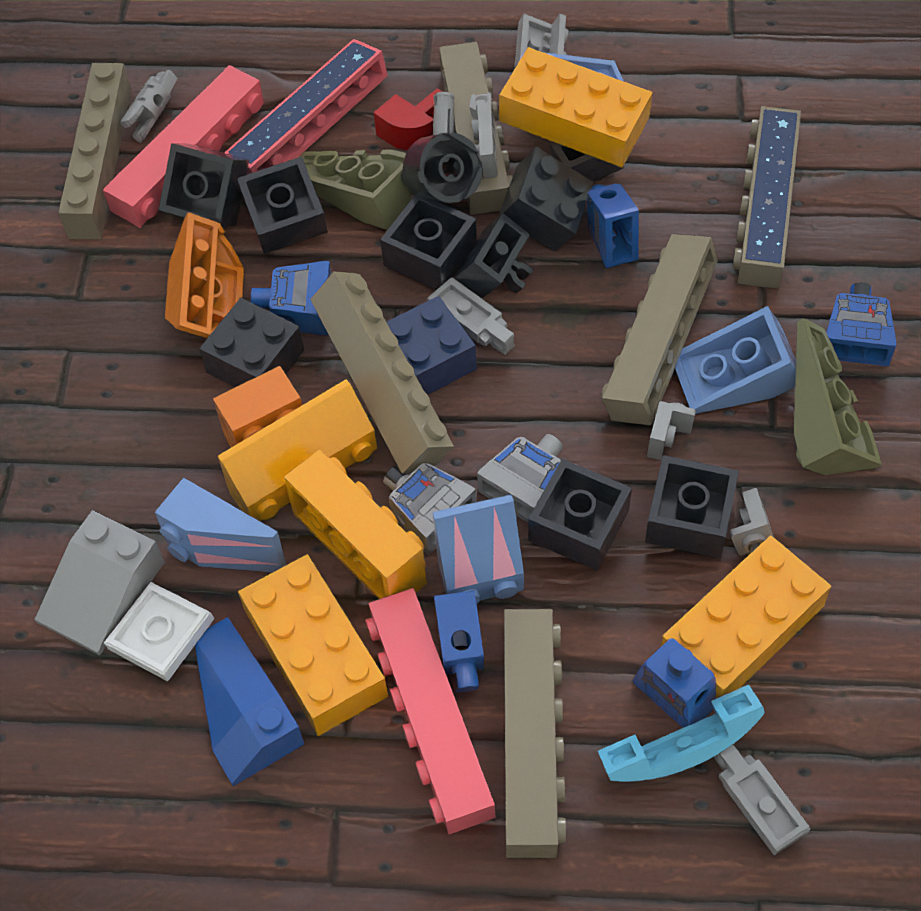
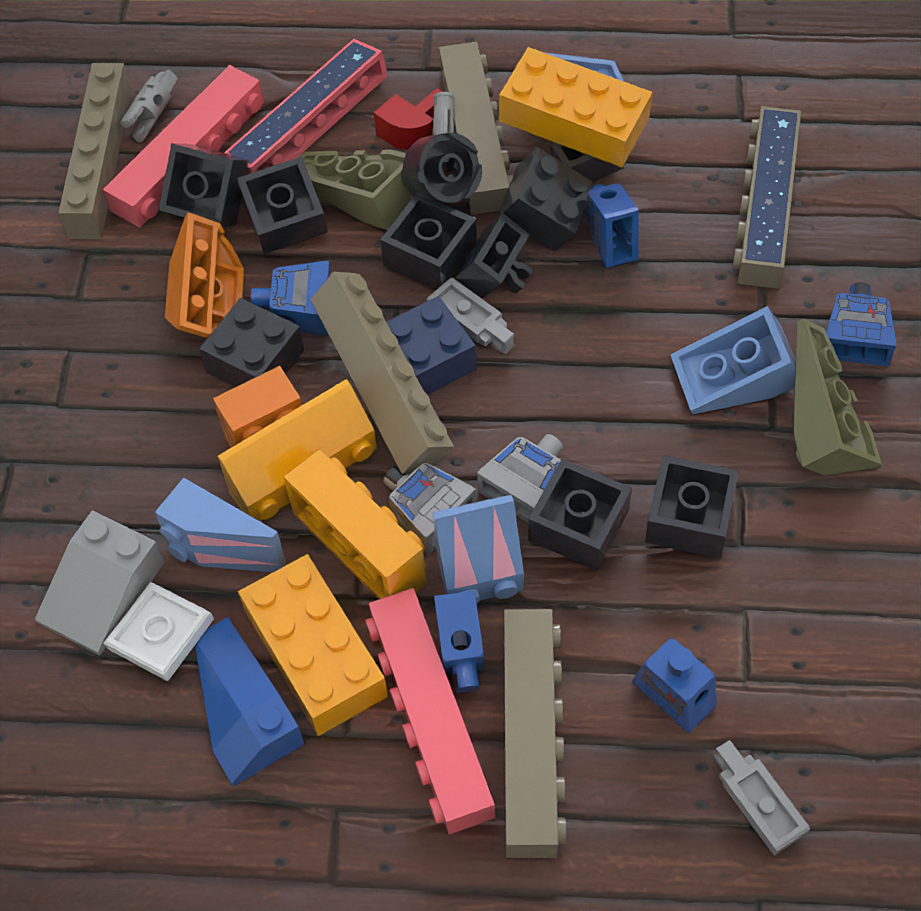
light grey hinge [469,92,498,179] -> none
light grey bracket [514,14,568,68] -> none
medium azure slope [598,685,765,781] -> none
dark tan brick [601,234,718,426] -> none
light grey bracket [647,401,696,460] -> none
light orange brick [661,535,831,699] -> none
light grey bracket [729,488,774,556] -> none

